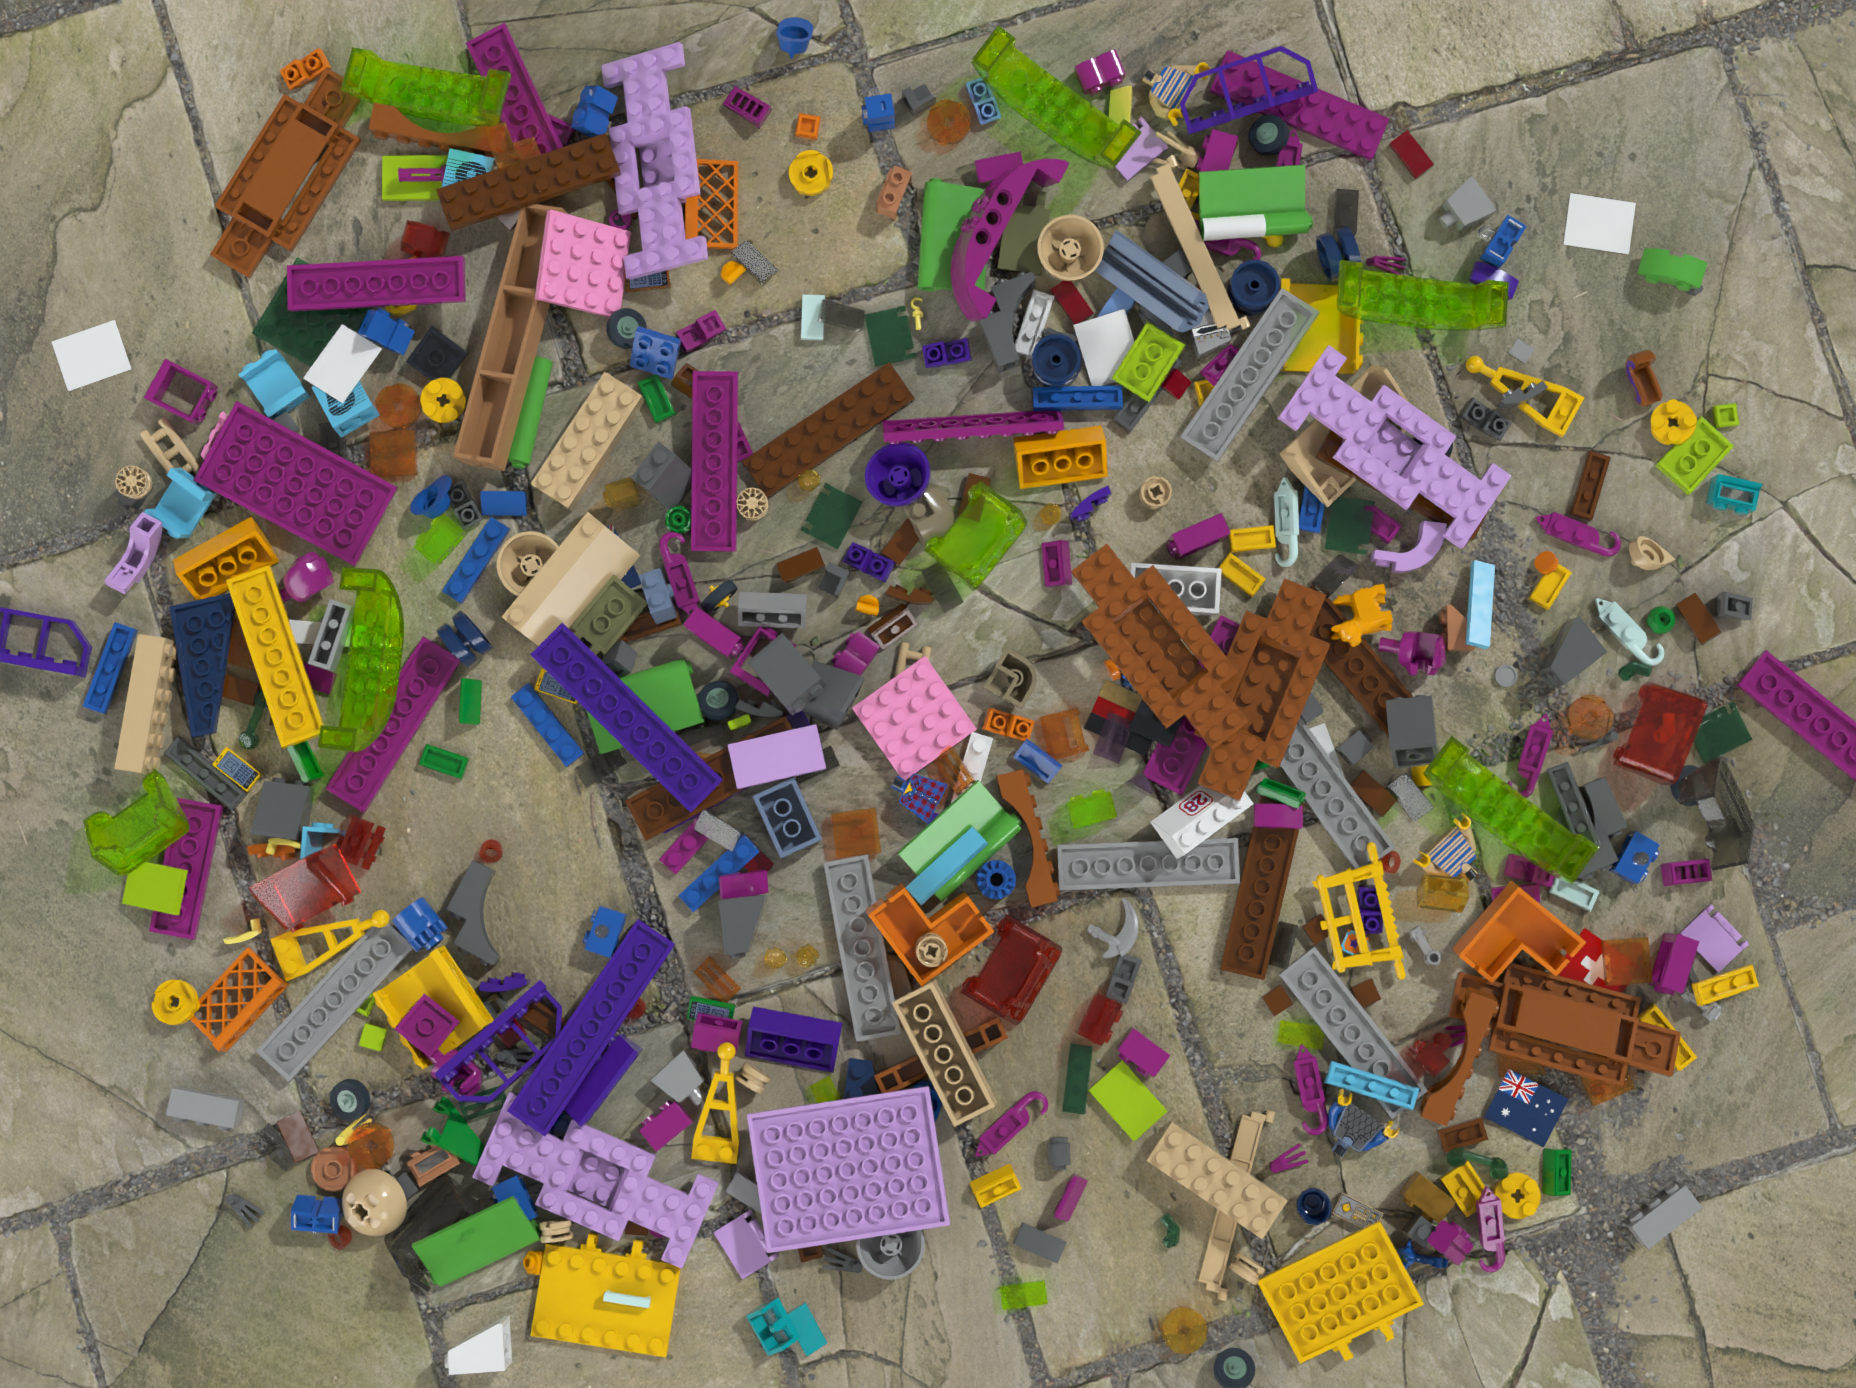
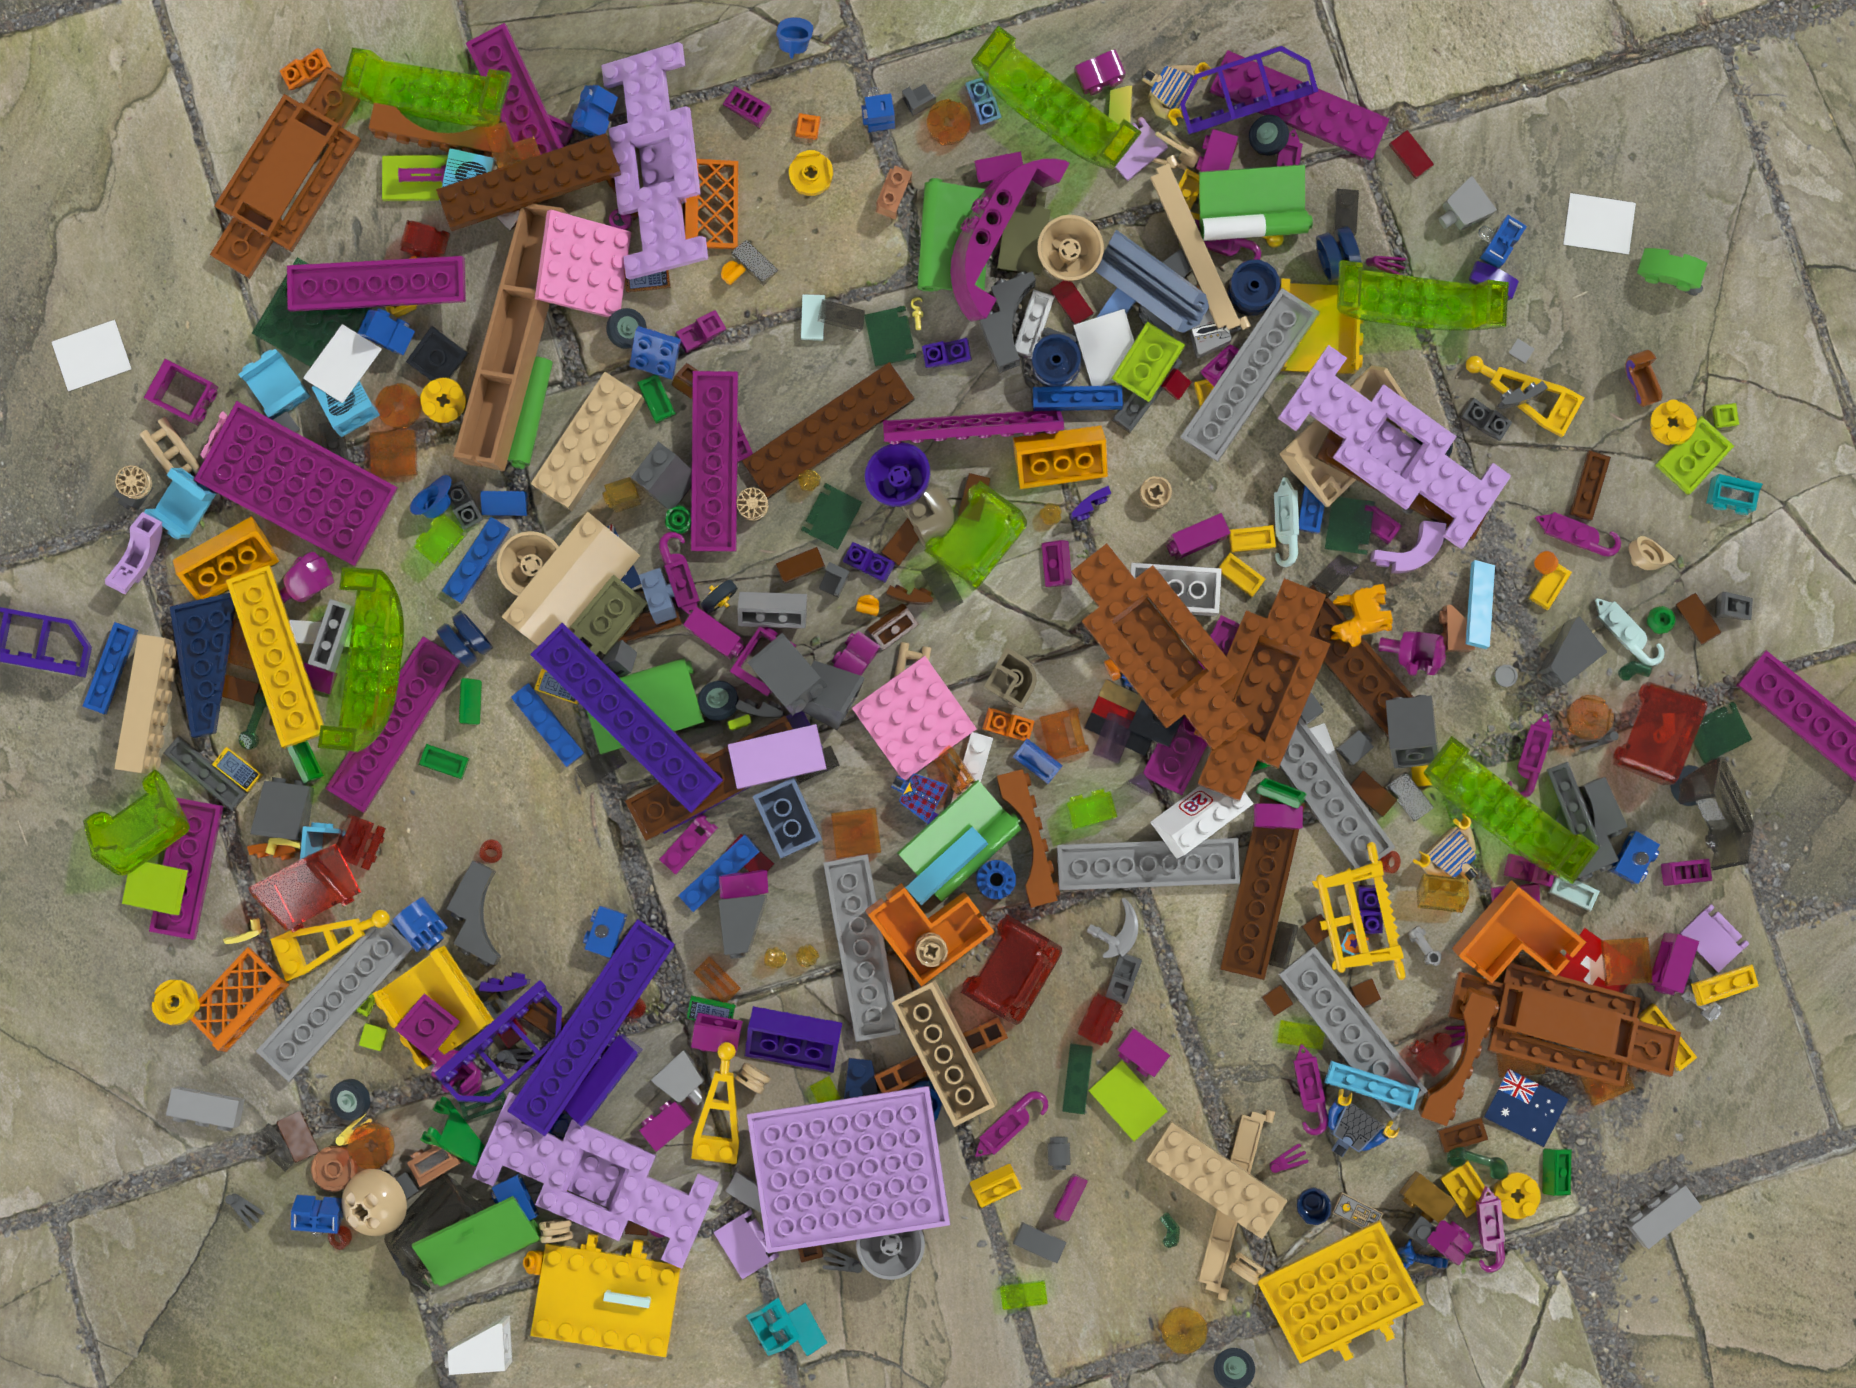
clear smoke slope [694,809,744,852] -> none

